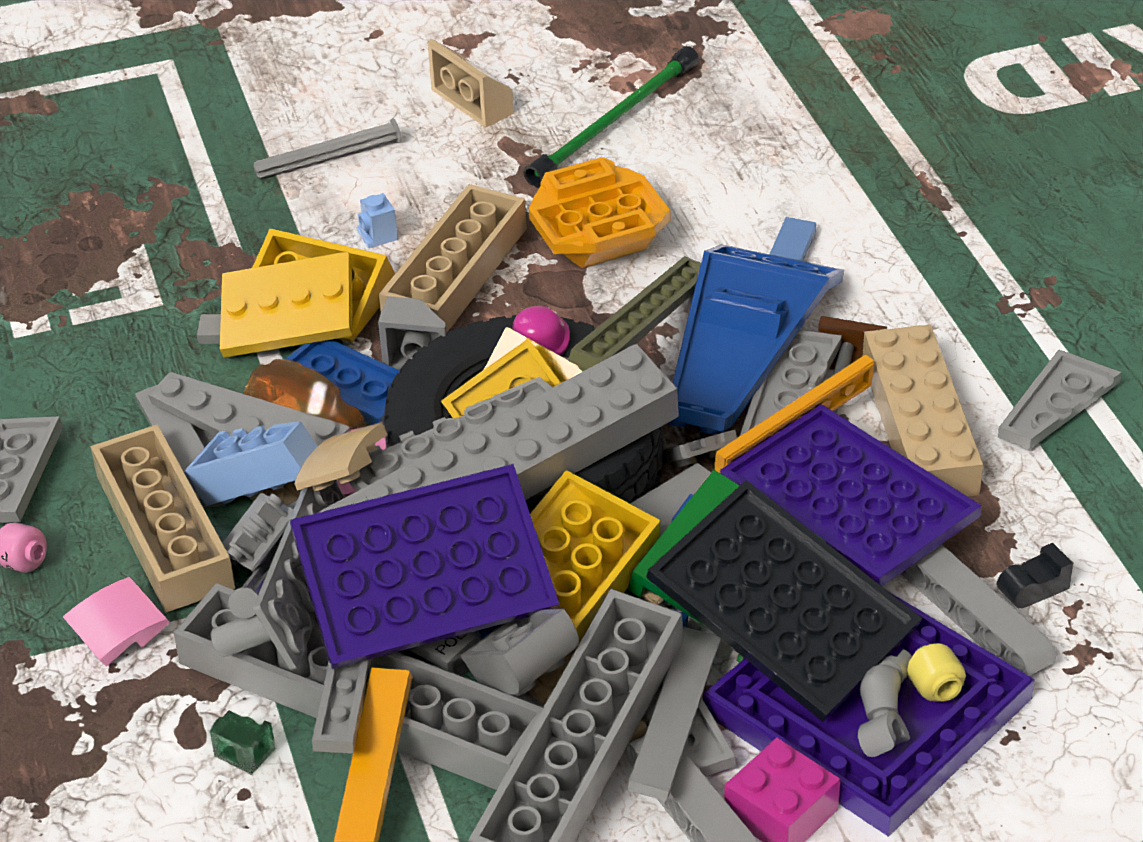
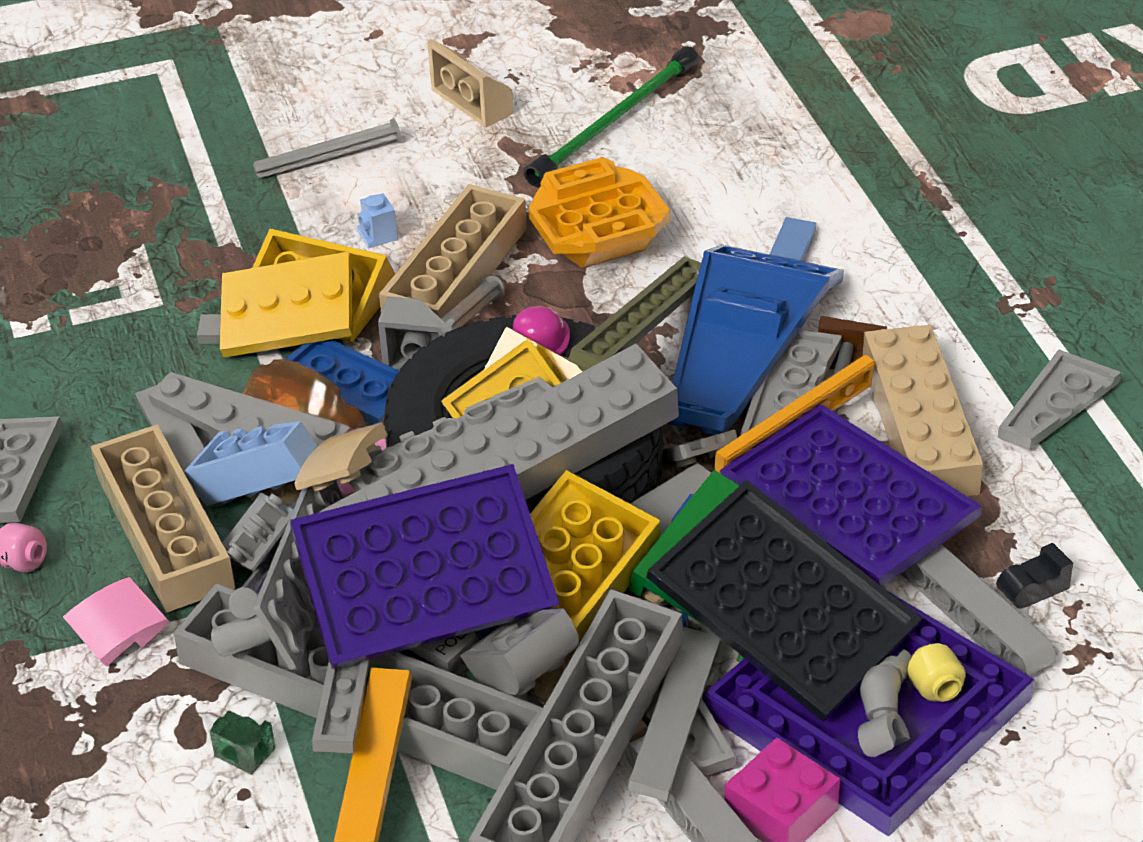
none -> light grey axle [438,275,505,336]

